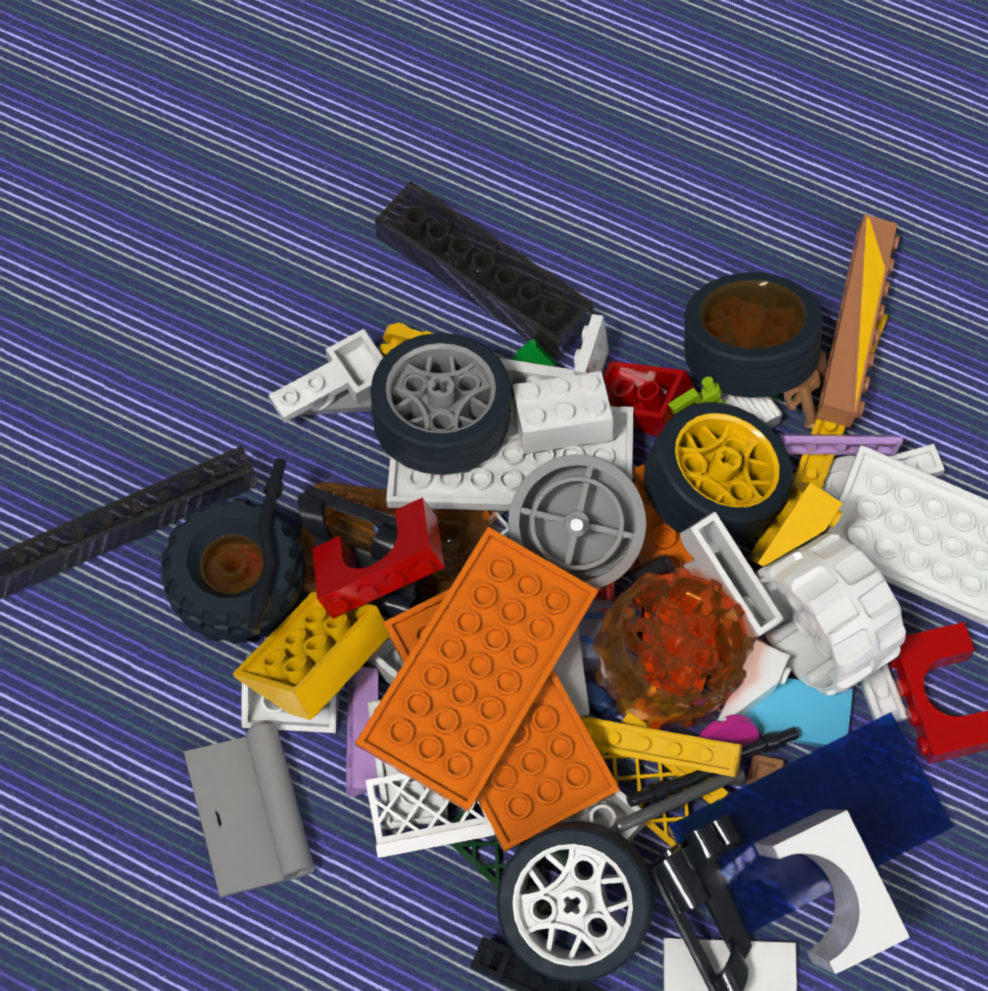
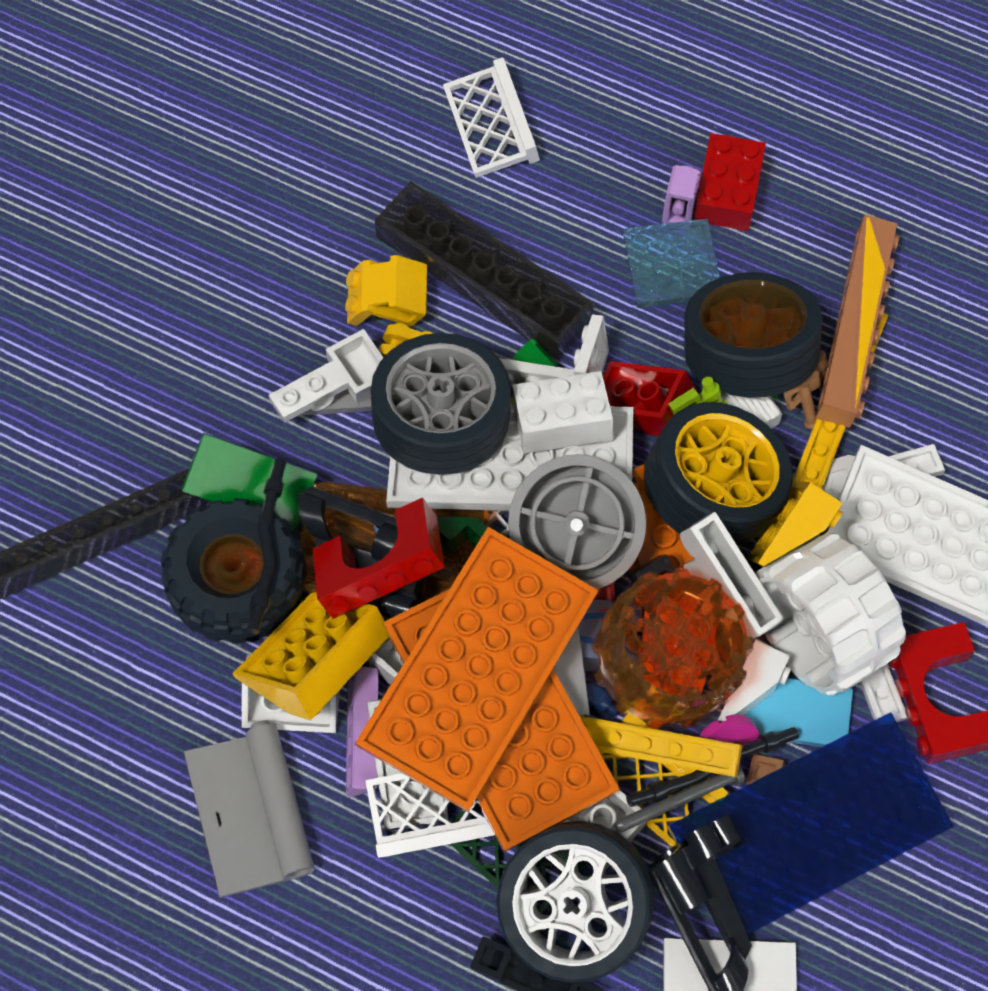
white piece [754,809,910,974] -> none
lavender slope [777,433,903,455] -> none
none -> green tile [181,433,318,530]
none -> yellow piece [345,255,427,327]
none -> dark green slope [437,517,487,554]
none -> white fence [443,57,540,178]
none -> clear light blue plate [623,219,720,308]
none -> lavender brick [662,165,701,228]
none -> red brick [693,133,766,231]

